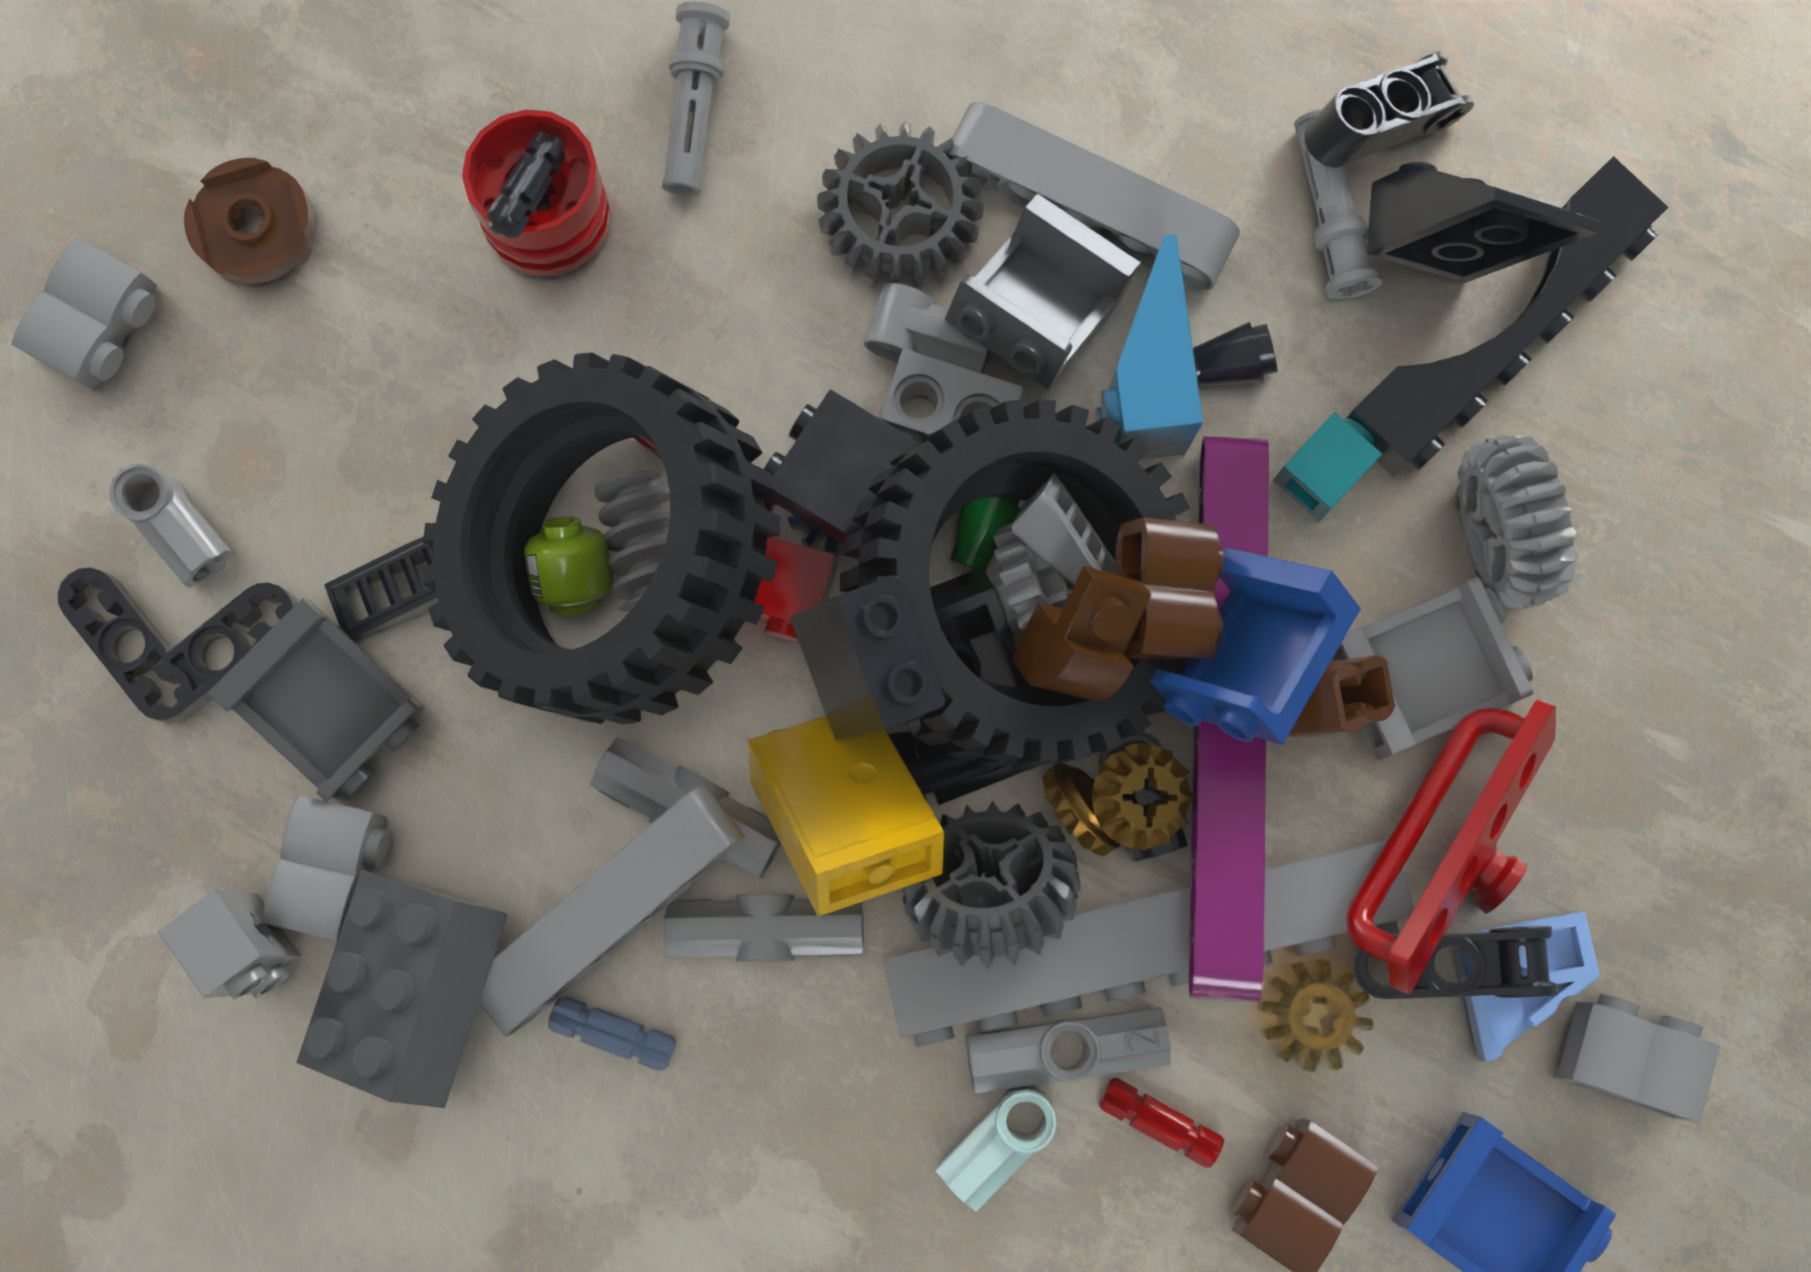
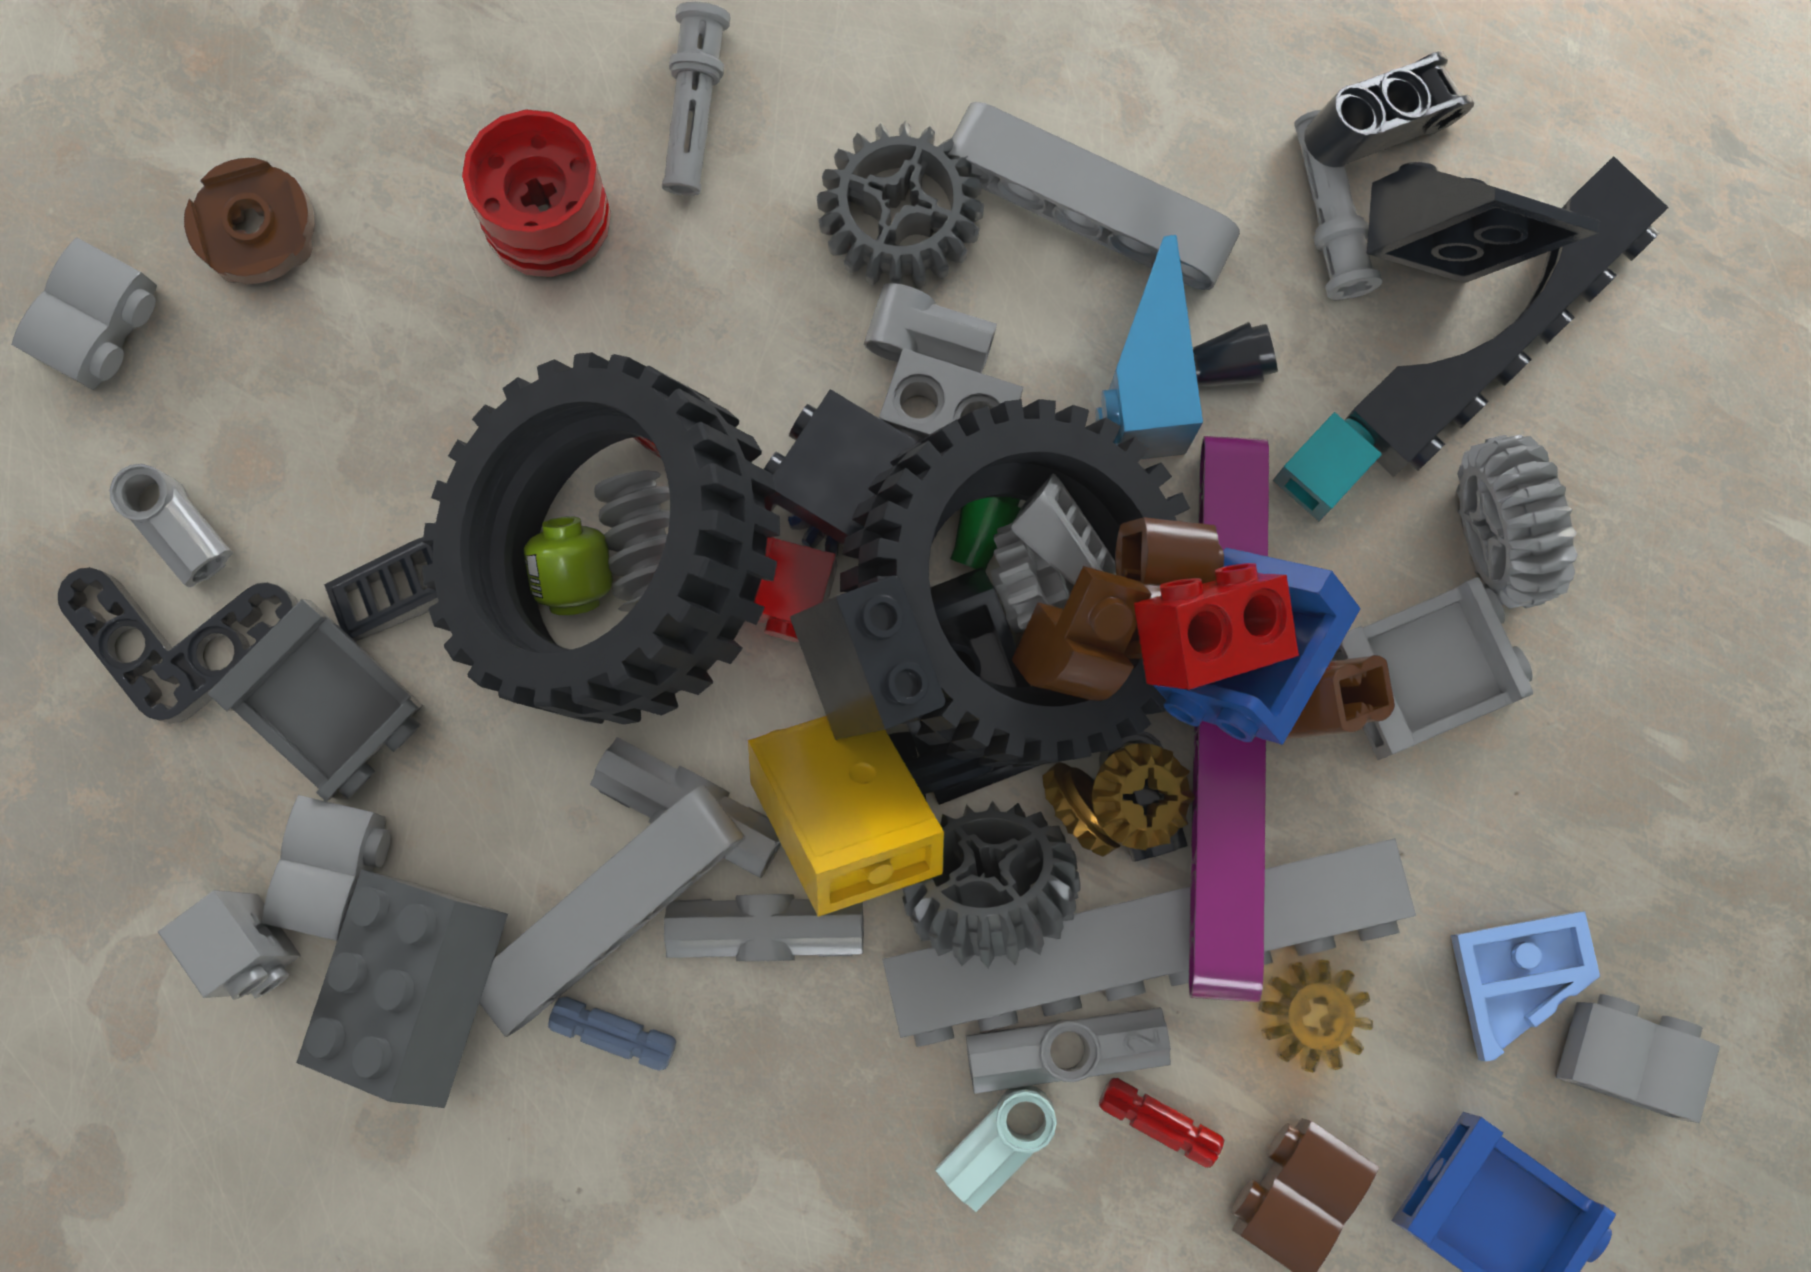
black axle [487,132,565,239] -> none
dark grey panel [944,193,1141,390] -> none
red piece [1345,699,1556,995] -> none
black piece [1353,926,1558,999] -> none
red wheel [1469,843,1528,914] -> none
none -> red brick [1134,563,1299,690]

